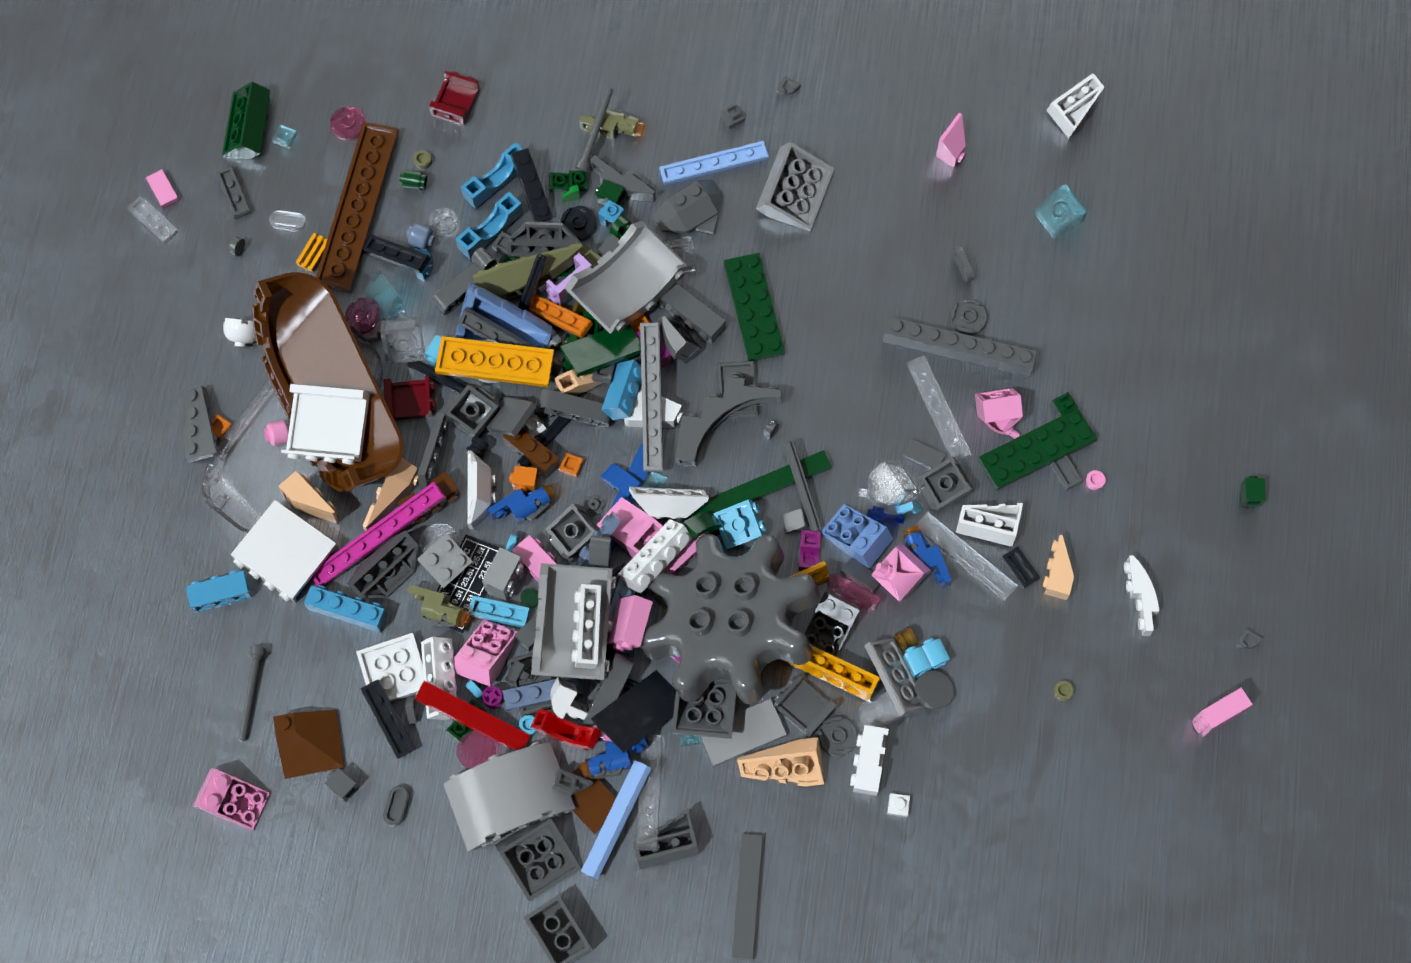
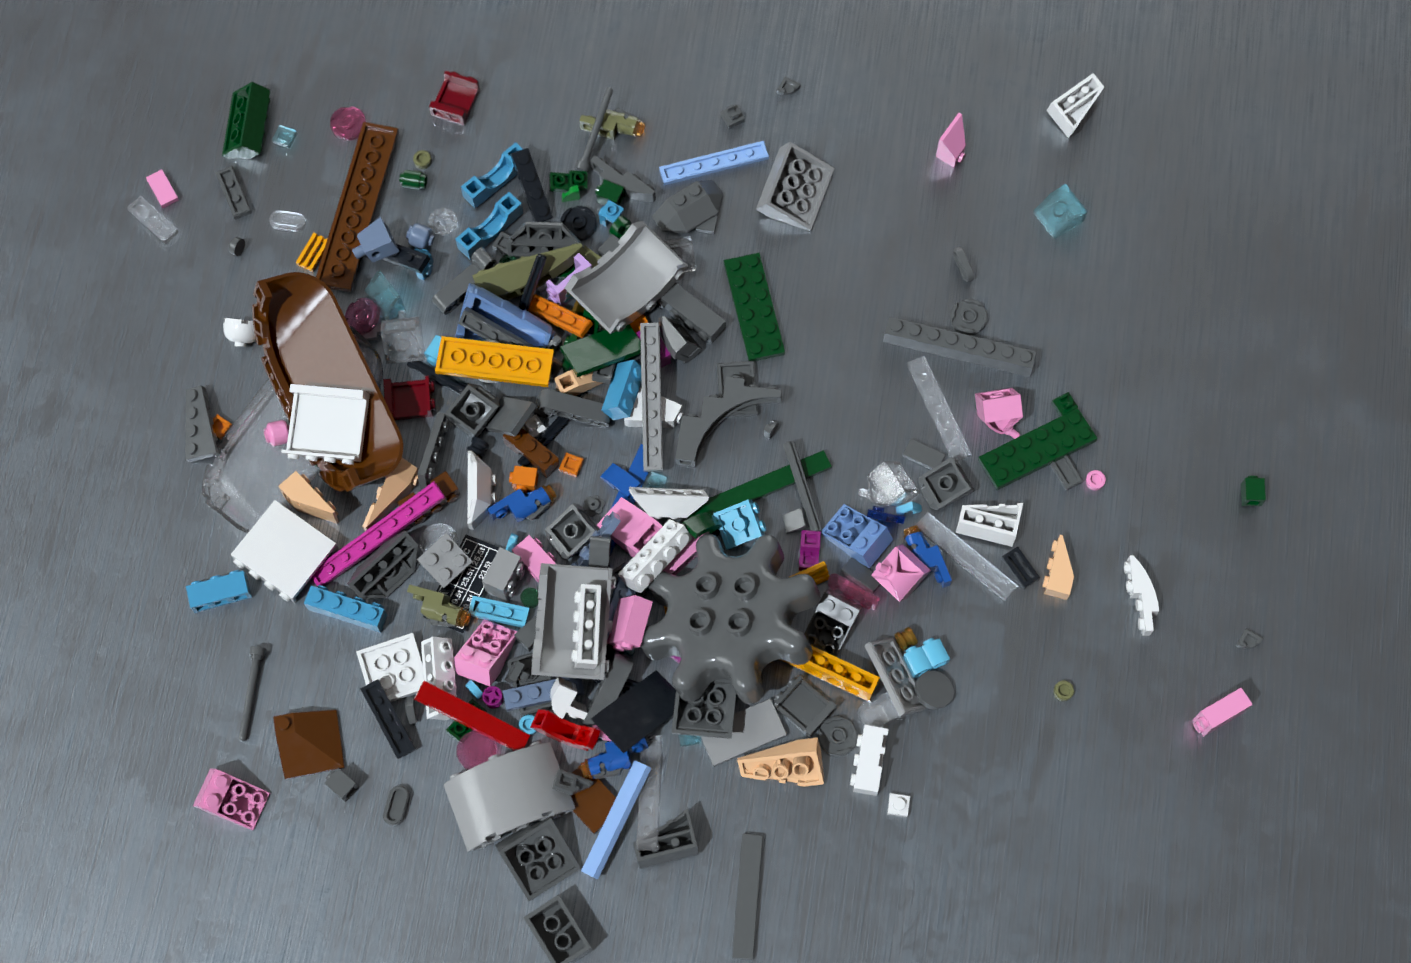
none -> sand blue torso [352,217,399,262]

